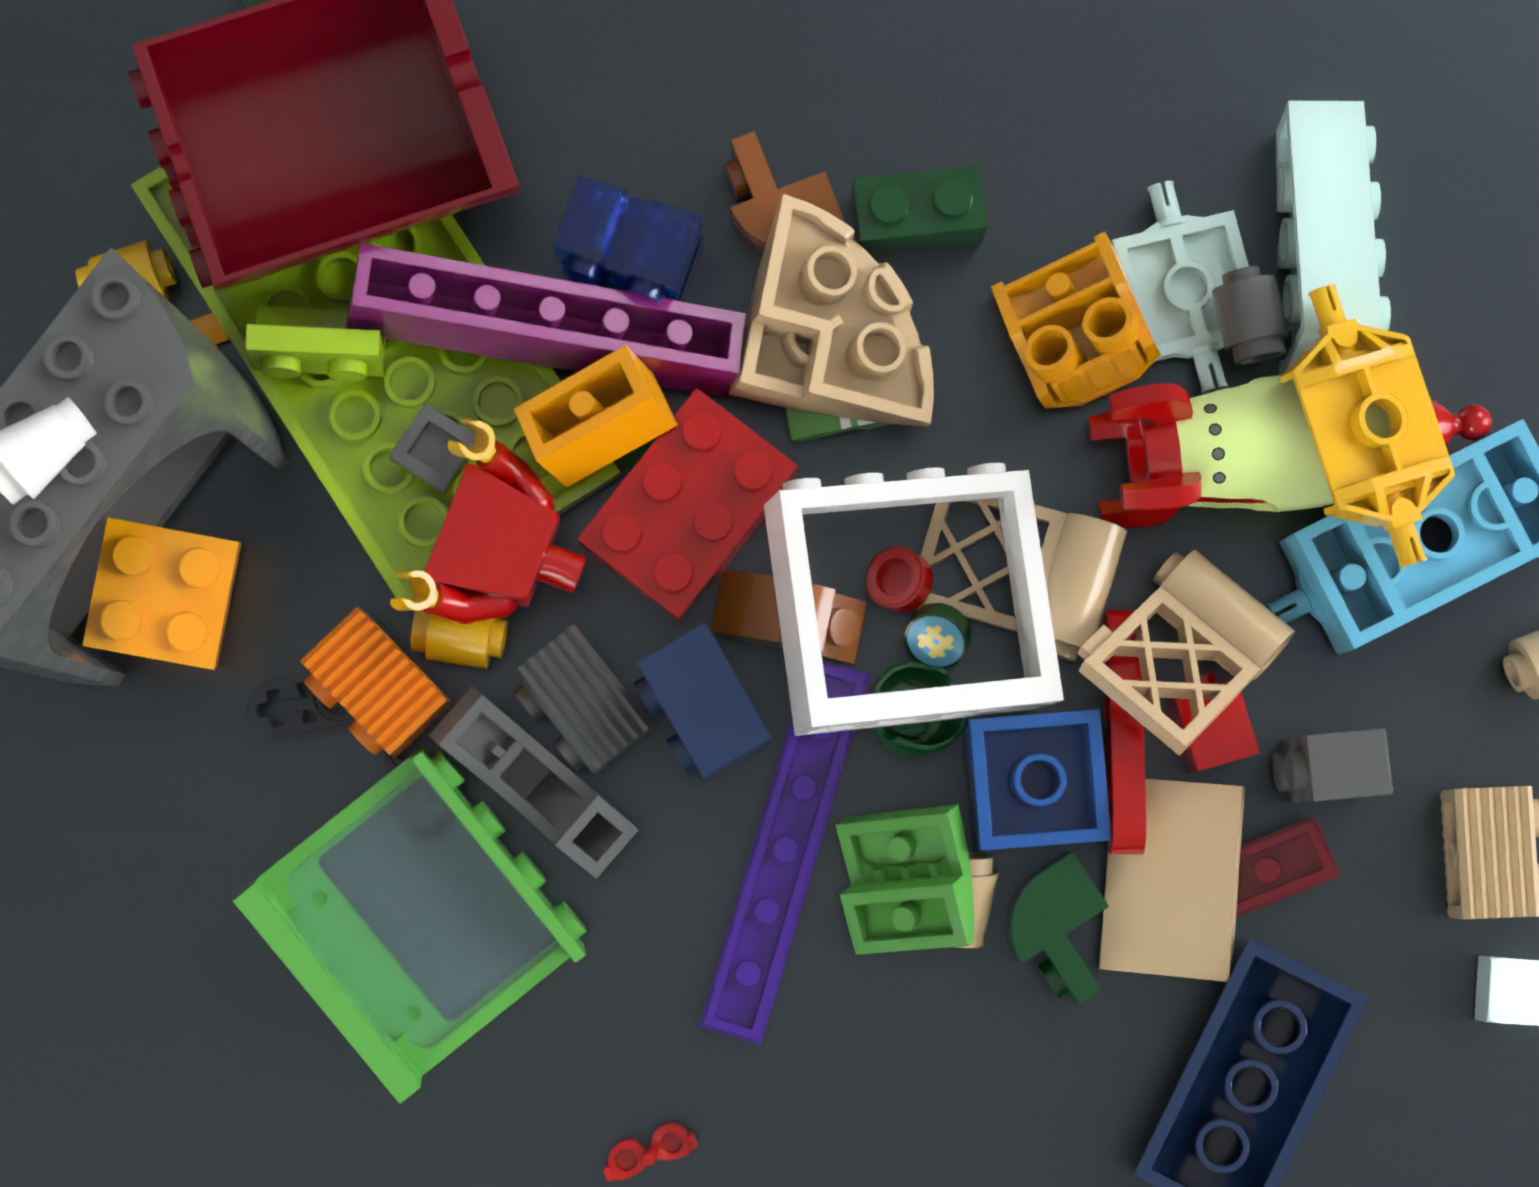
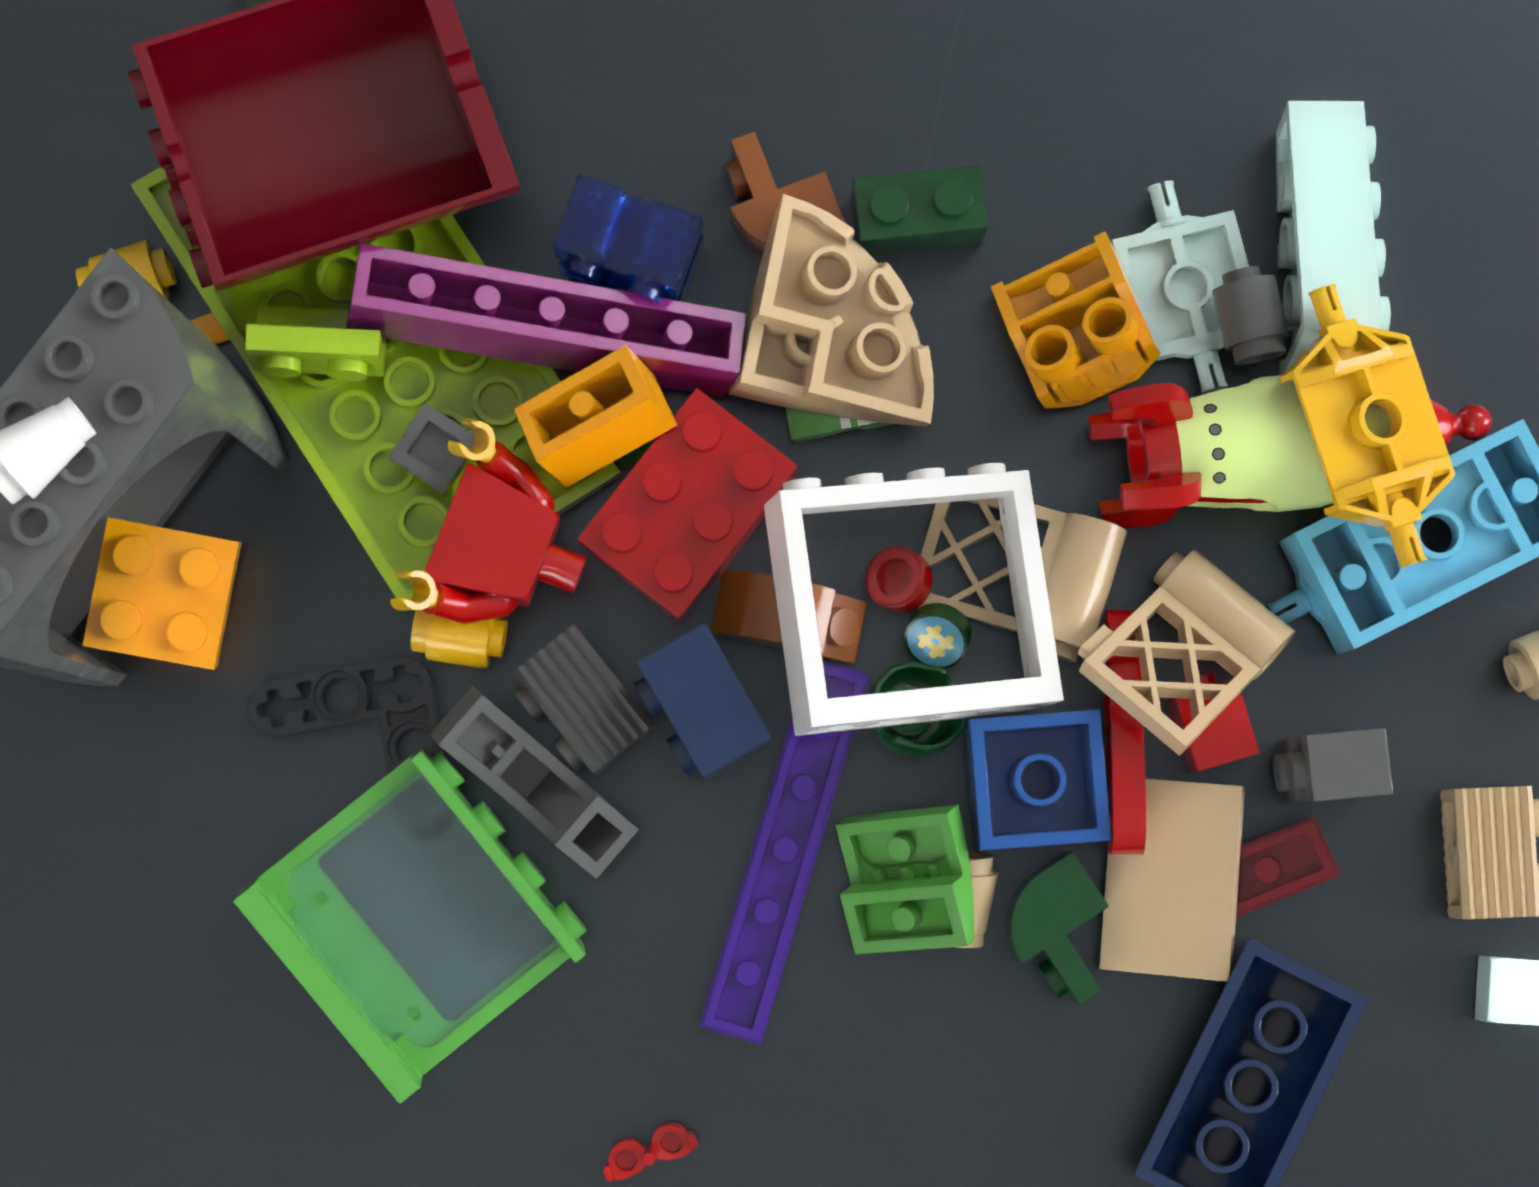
orange brick [300,607,453,757] -> none

